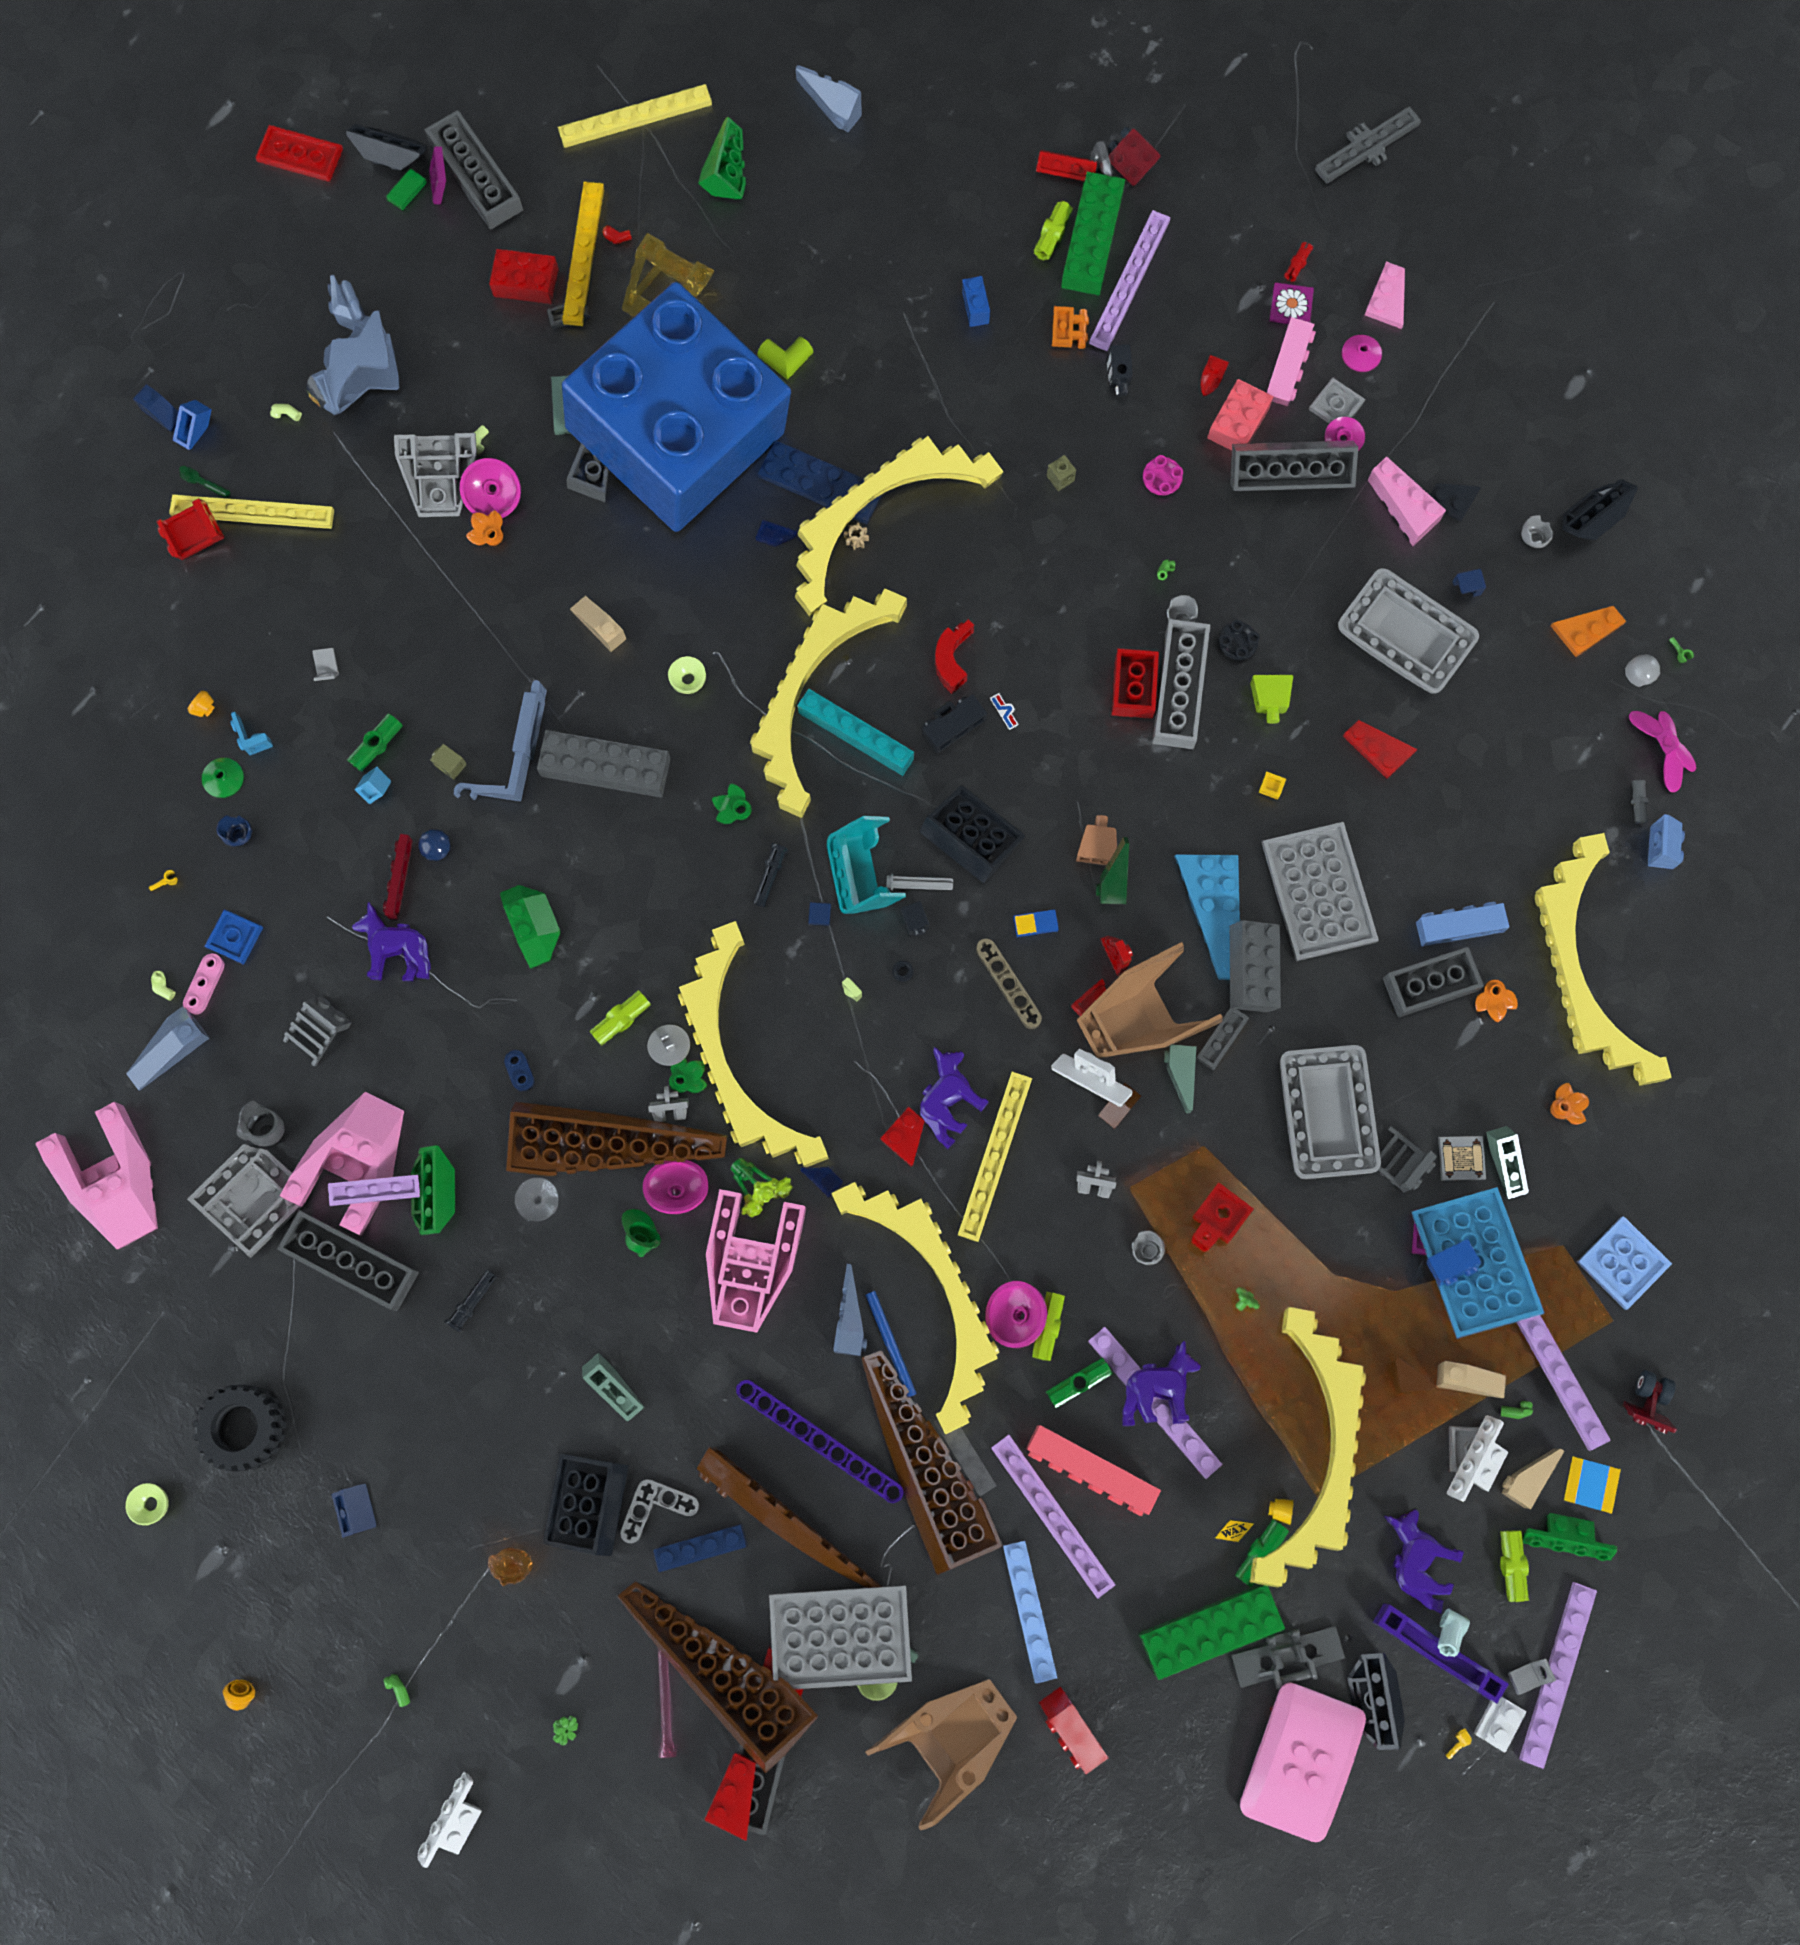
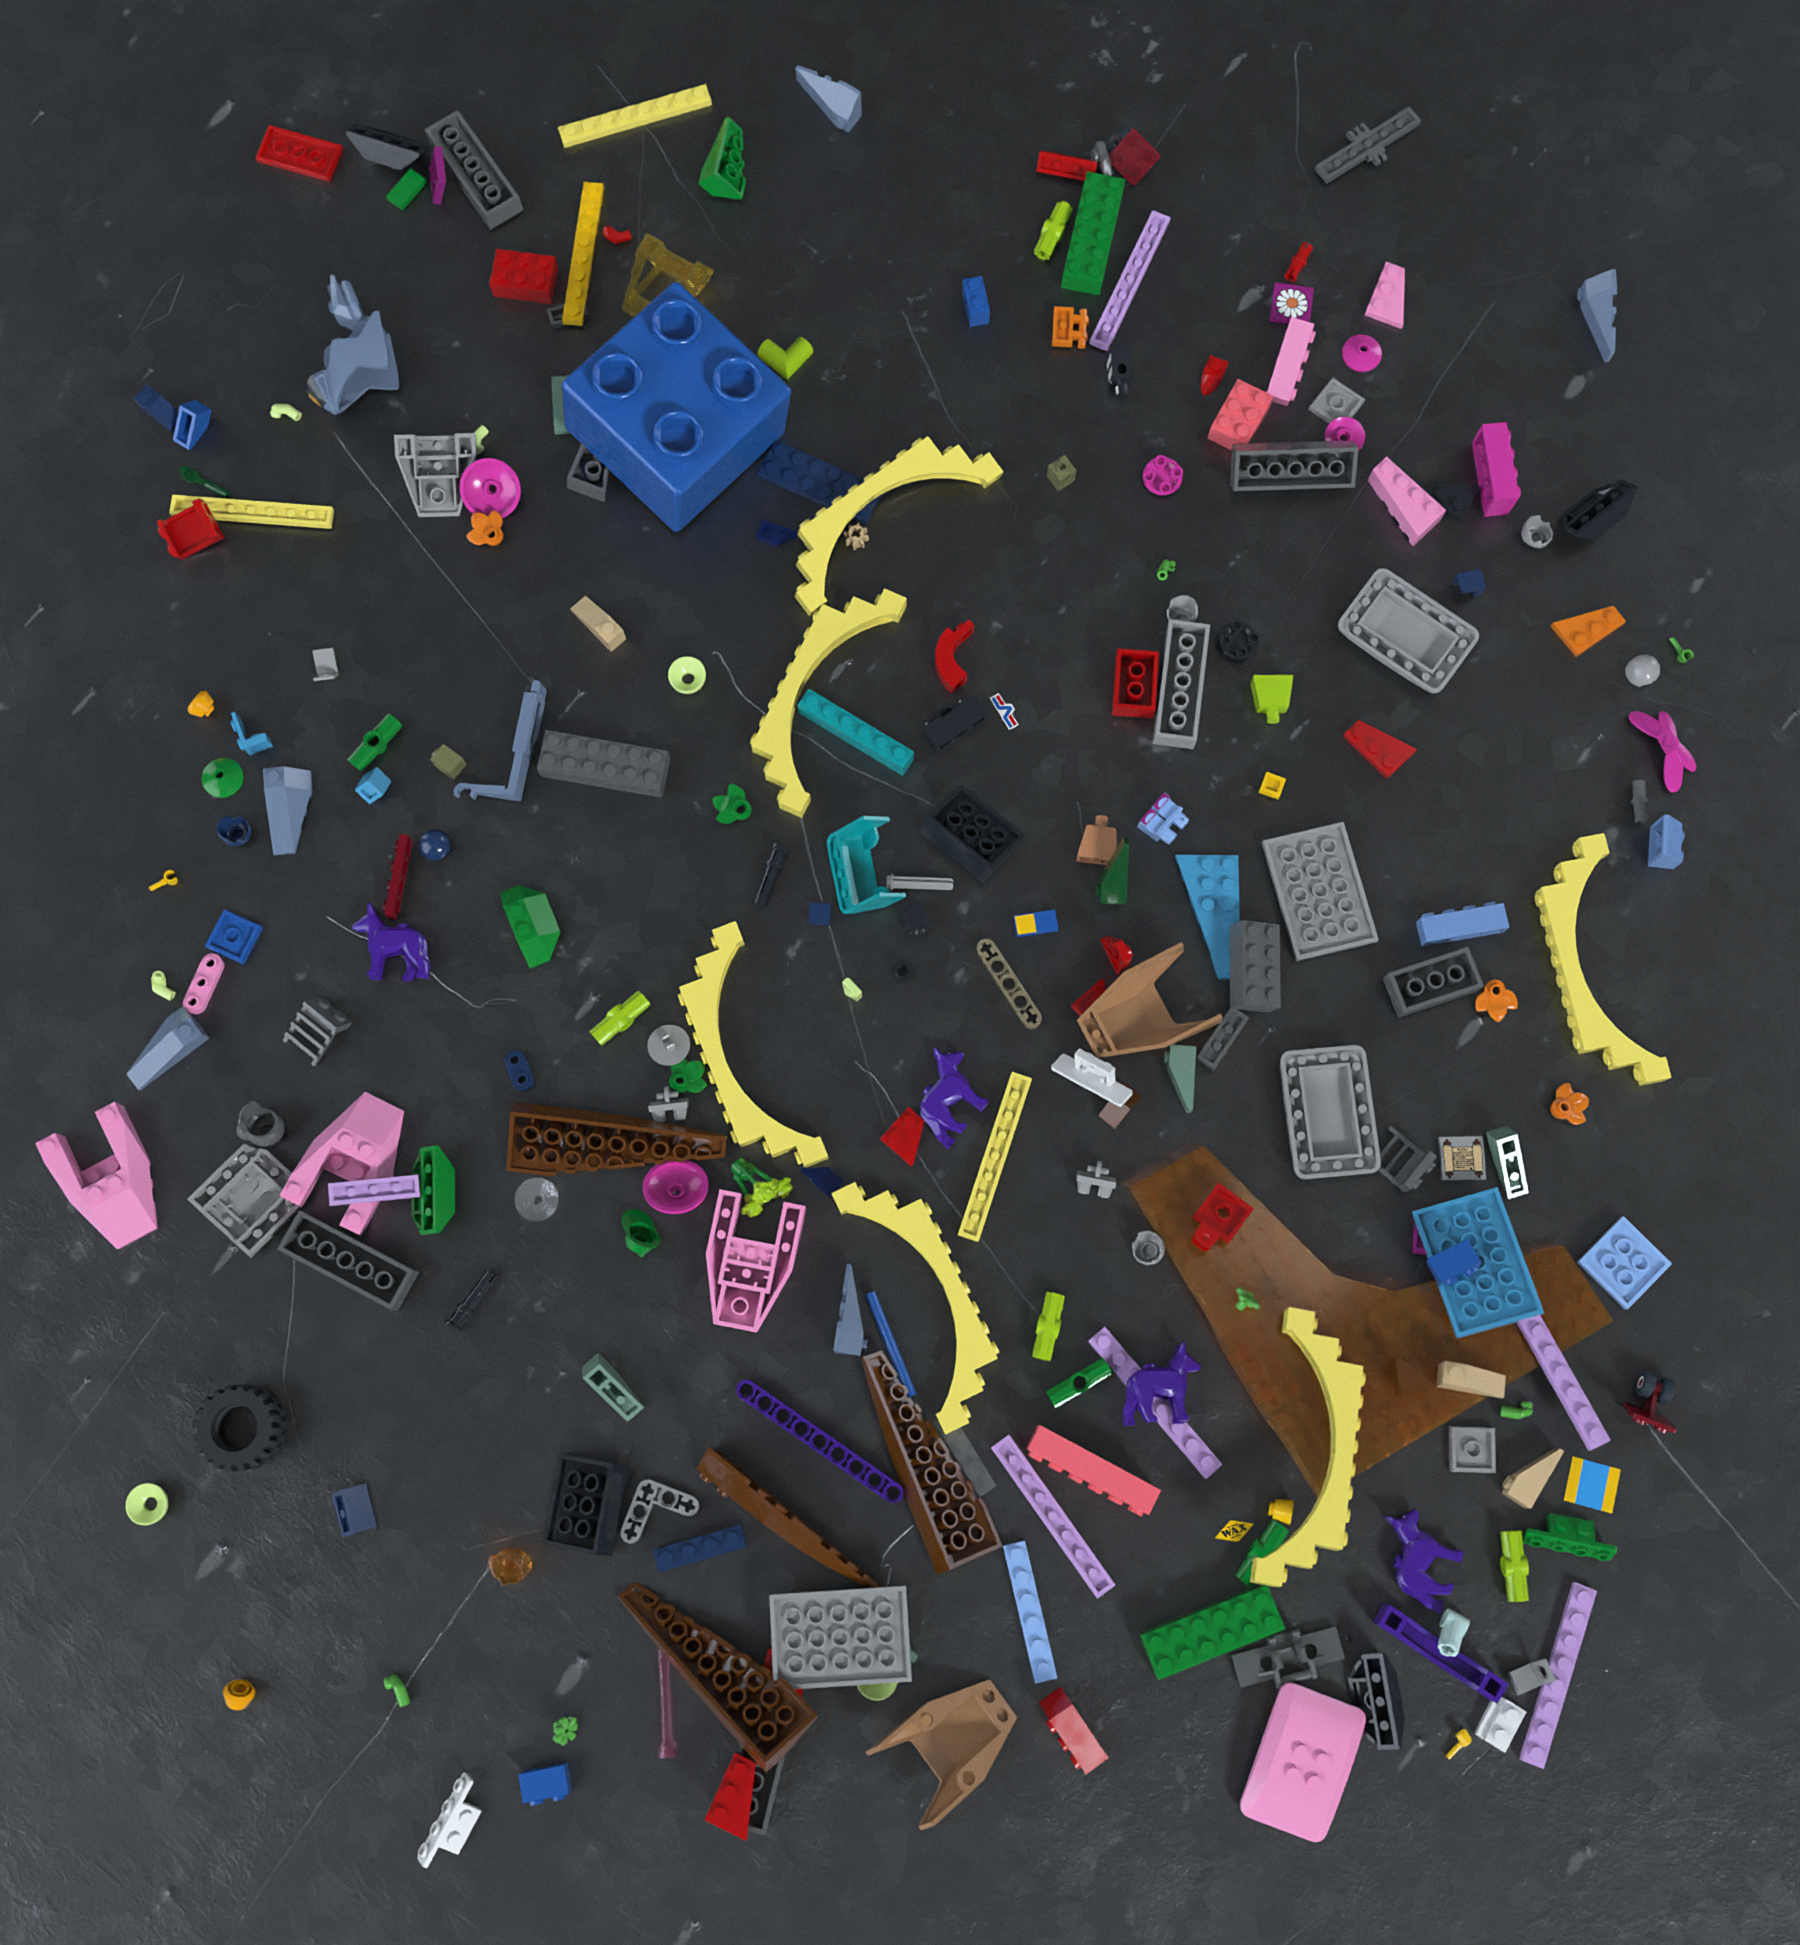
dark pink dish [985,1281,1047,1348] -> none
white bracket [1447,1415,1508,1502] -> none
none -> sand blue wedge [263,766,313,855]
none -> blue brick [519,1762,572,1806]
none -> light blue hips [1137,792,1189,845]
none -> dark pink brick [1472,422,1521,517]
none -> sand blue wedge [1577,269,1617,362]

